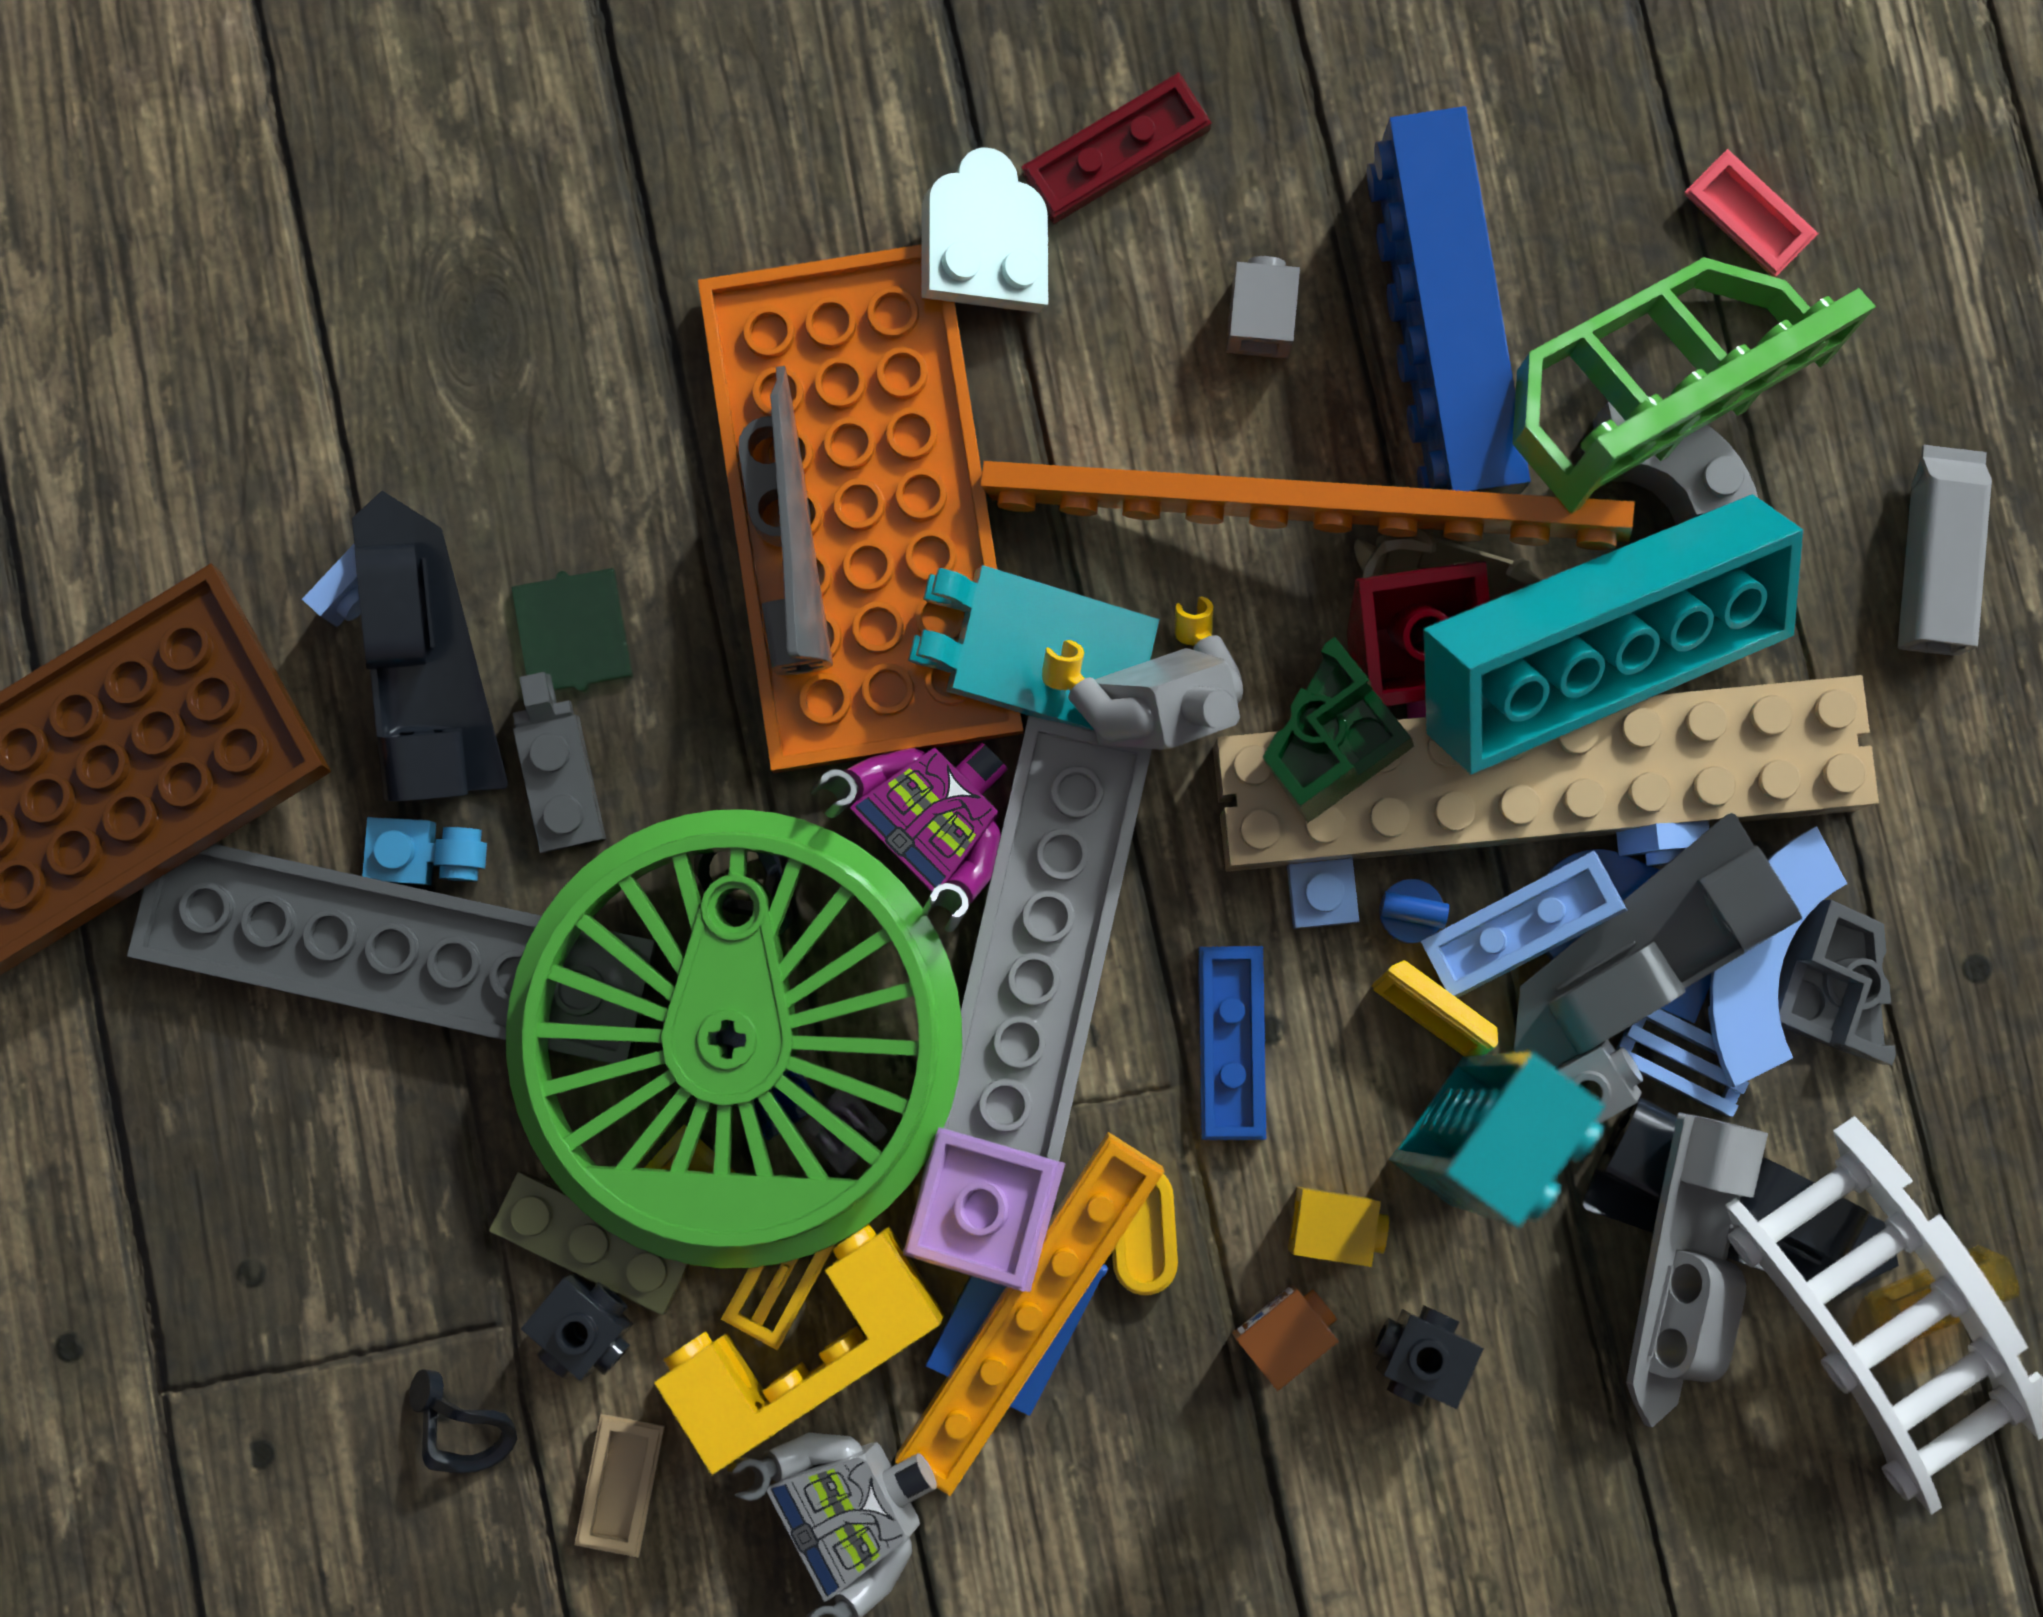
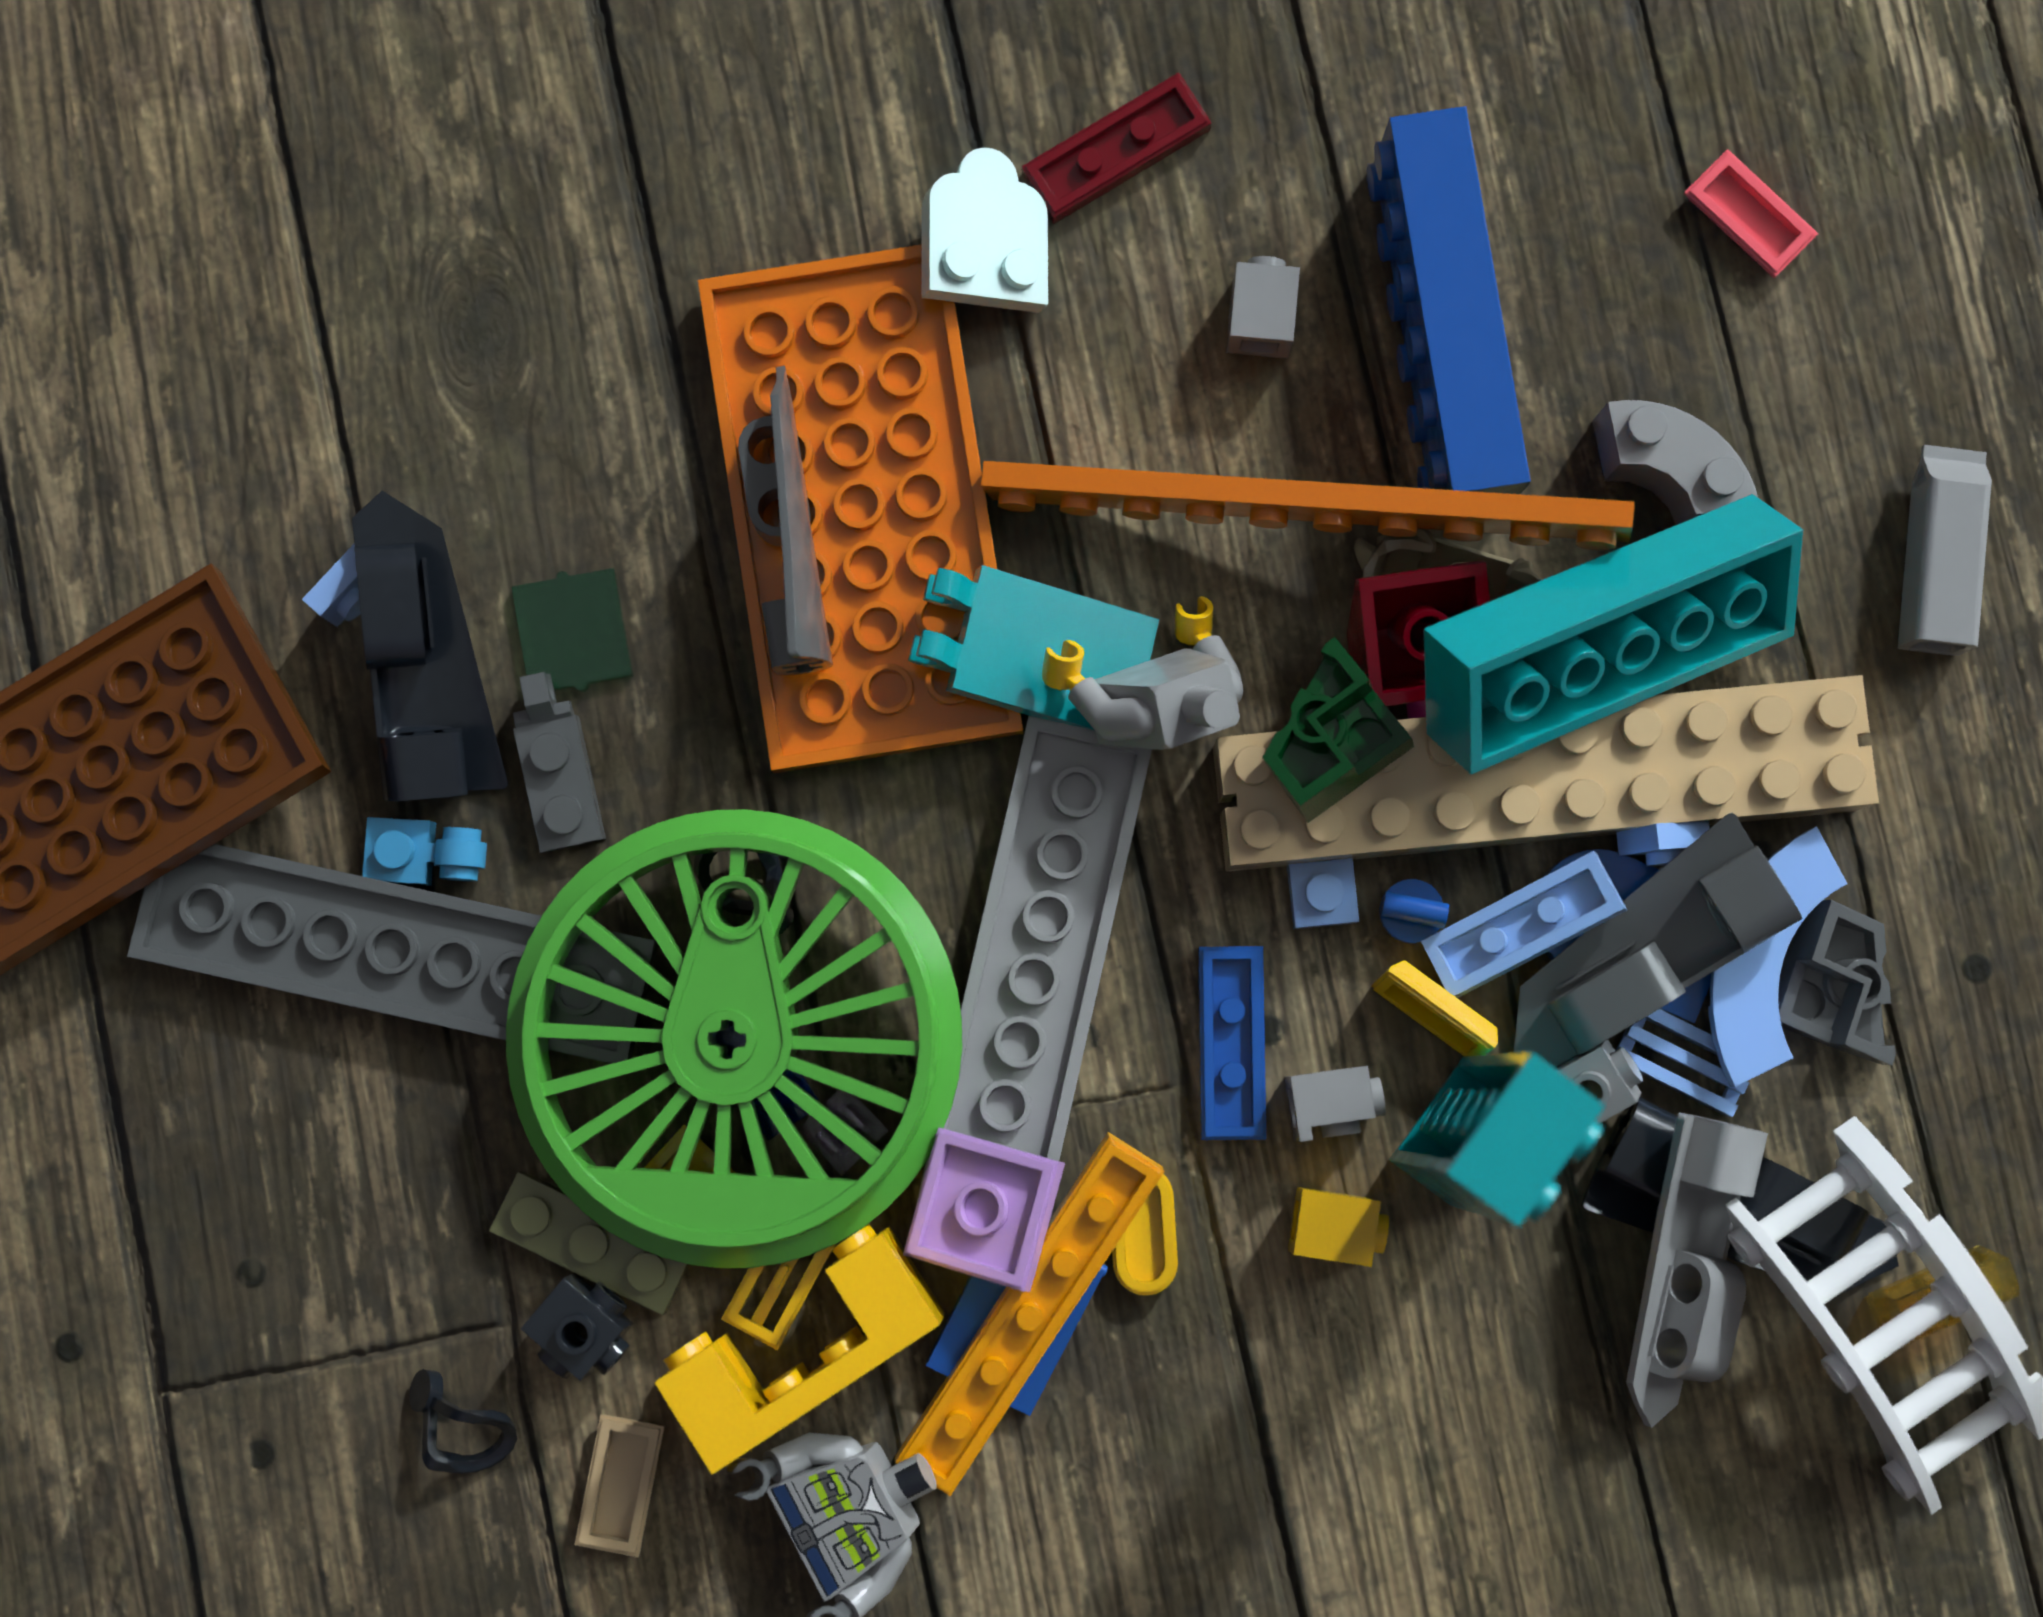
torso [810,742,1008,932] -> none
dark orange brick [1232,1284,1339,1391] -> none
black brick [1373,1305,1484,1409] -> none
bright green plate [1512,257,1876,514] -> none
none -> light grey brick [1285,1066,1386,1142]

